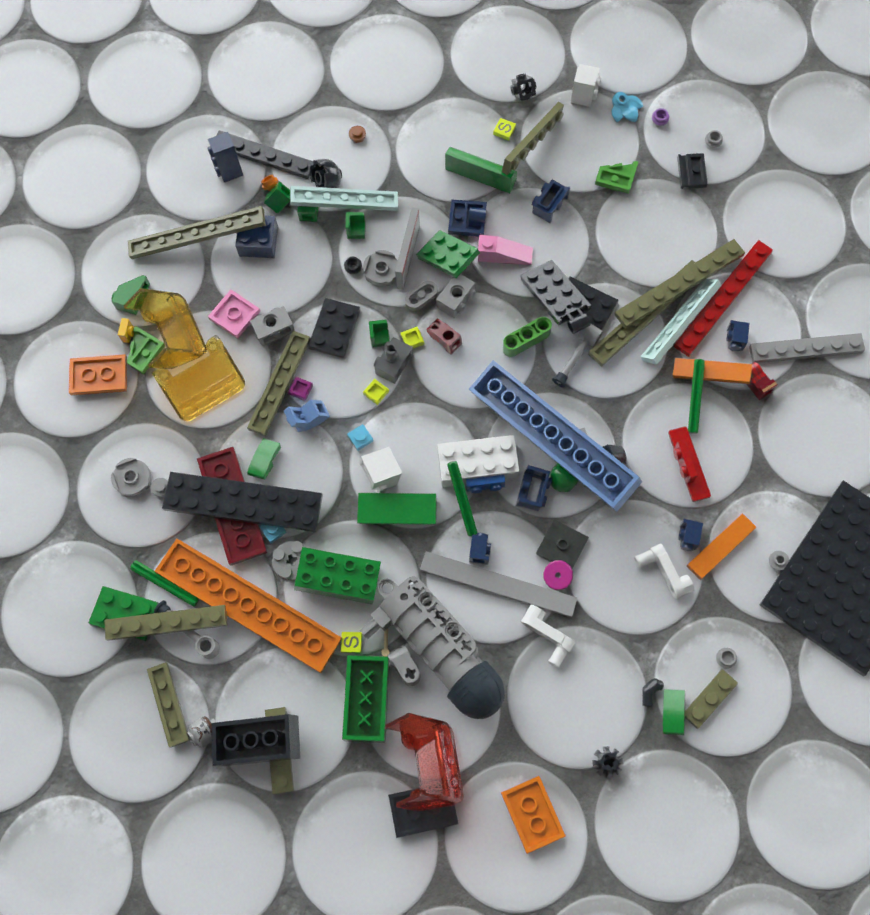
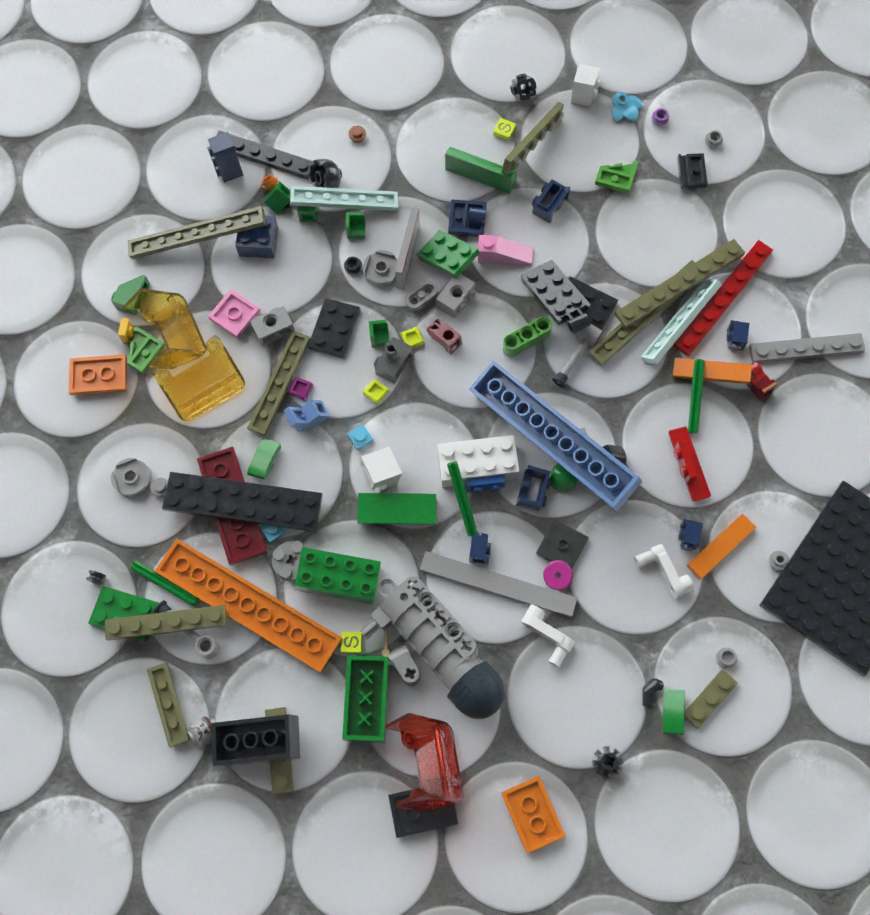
none -> black bush [86,570,106,585]

